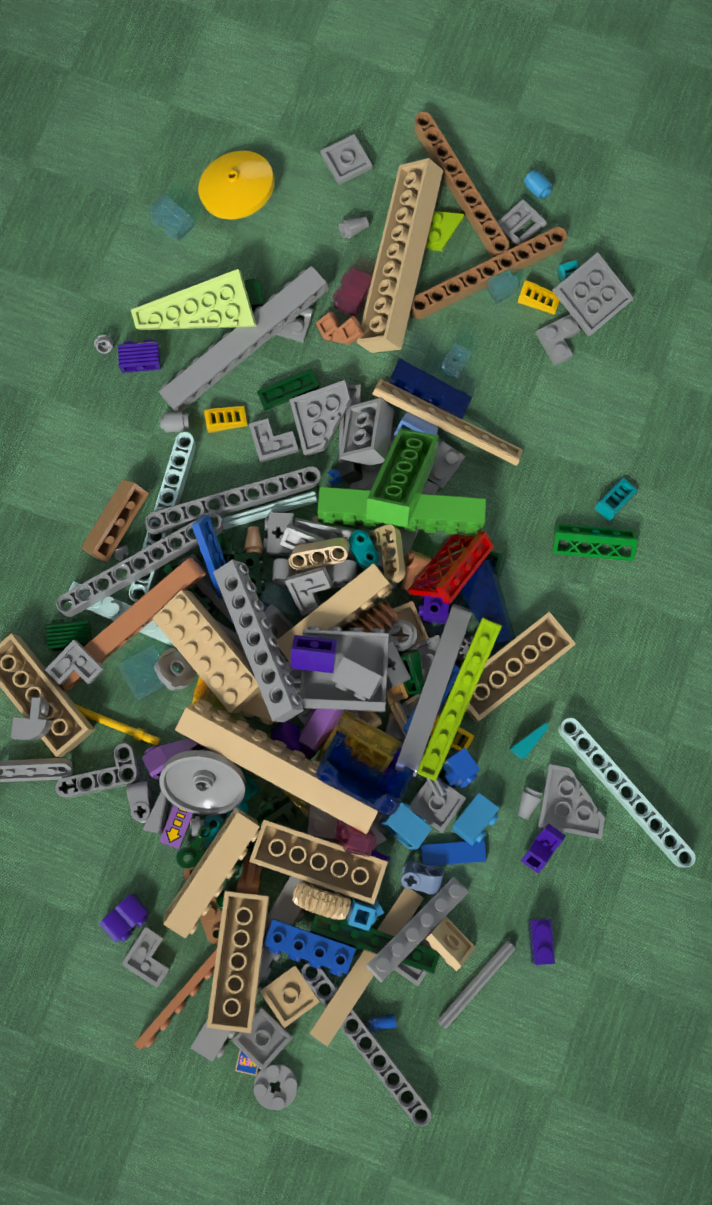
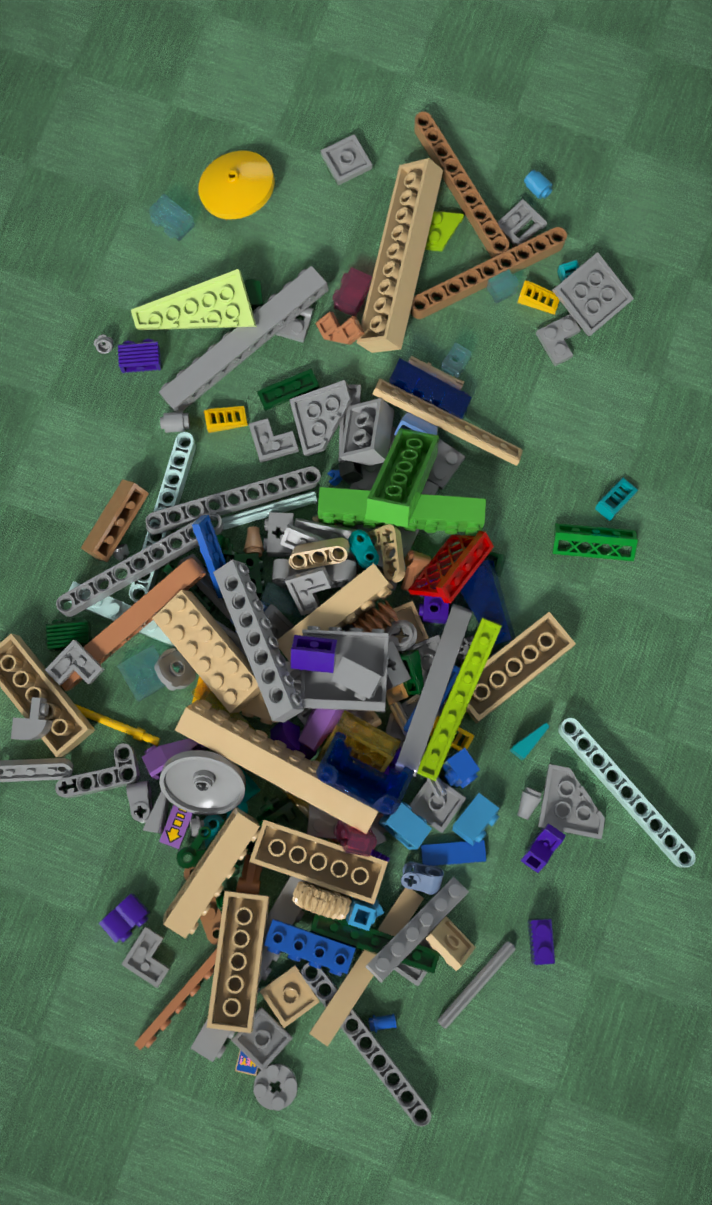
light grey cone [339,216,369,239] -> none
none -> tan pin [406,356,465,393]

